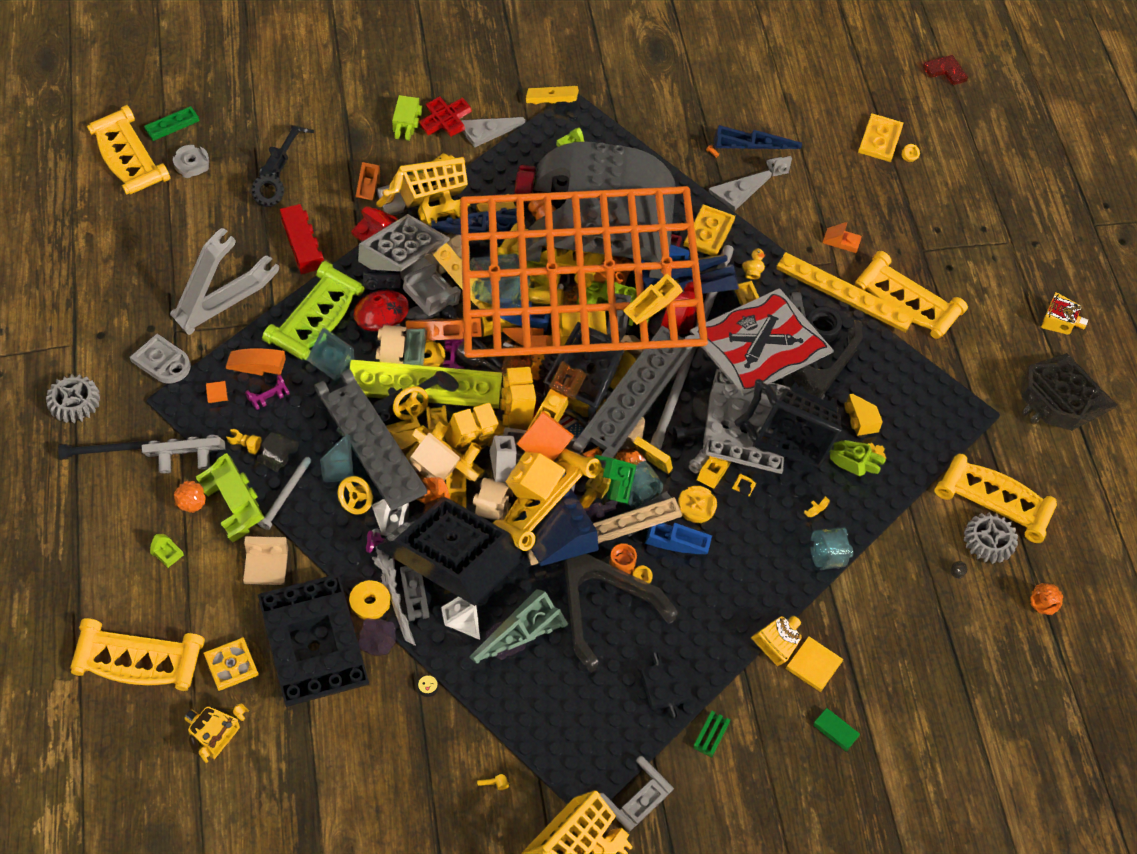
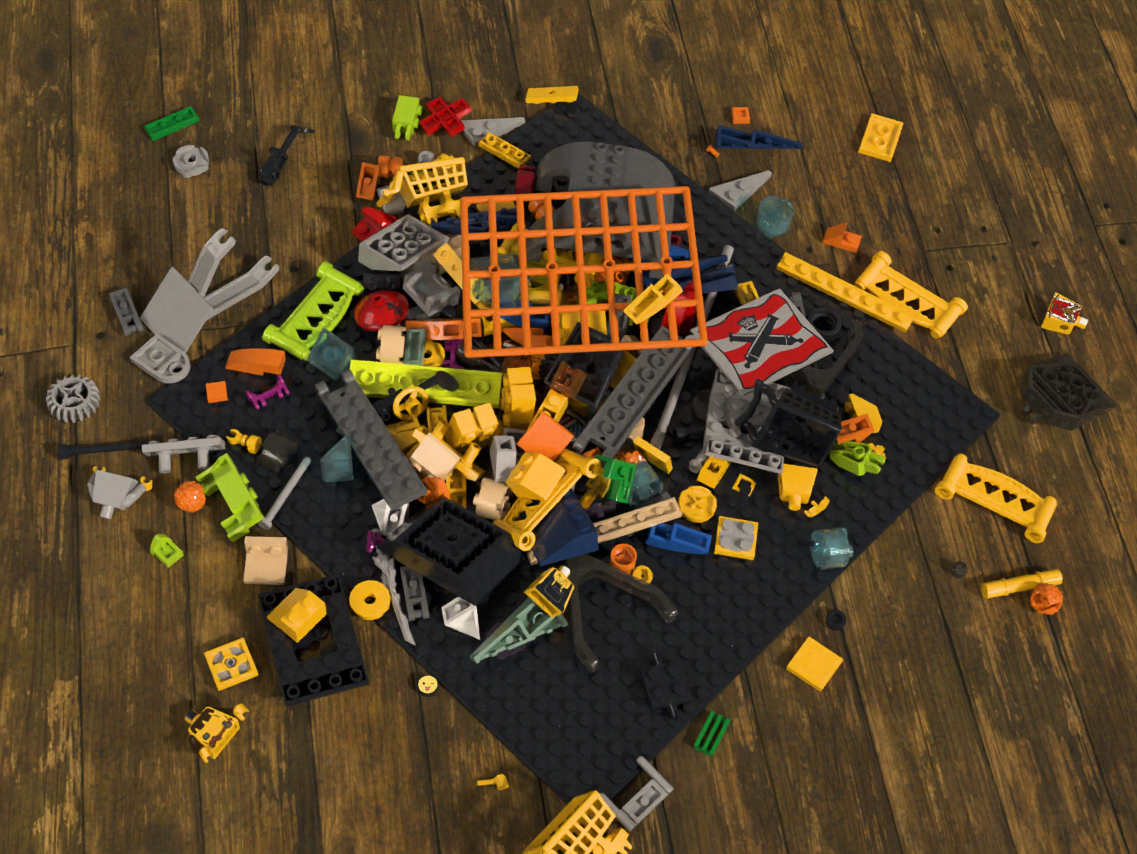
yellow piece [70,618,205,691] -> none
yellow piece [87,105,171,195] -> none
black tyre [252,174,284,207] -> none
red brick [280,204,324,274] -> none
yellow piece [338,476,373,515] -> none
piece [358,618,396,656] -> none
lime tile [556,128,584,147] -> none
yellow tile [683,204,736,256] -> none
yellow animal [742,248,765,279] -> none
yellow torso [751,616,802,666] -> none
light grey bracket [766,156,792,176] -> none
green tile [813,708,860,752] -> none
yellow tile [902,144,920,162] -> none
clear red tile [923,55,968,85] -> none
light grey gear [964,512,1018,564] -> none
none -> light grey torso [87,466,153,520]
none -> dark grey plate [109,288,144,337]
none -> light grey piece [140,267,214,353]
none -> yellow slope [267,588,327,643]
none -> orange wheel [378,155,405,179]
none -> light grey tile [418,151,436,163]
none -> yellow tile [479,132,531,168]
none -> torso [524,566,574,618]
none -> light grey piece [714,516,758,560]
none -> orange tile [731,107,750,124]
none -> clear light blue brick [756,195,794,238]
none -> yellow torso [777,464,817,511]
none -> black tile [825,609,847,631]
none -> orange slope [836,414,874,444]
none -> yellow piece [981,569,1062,599]

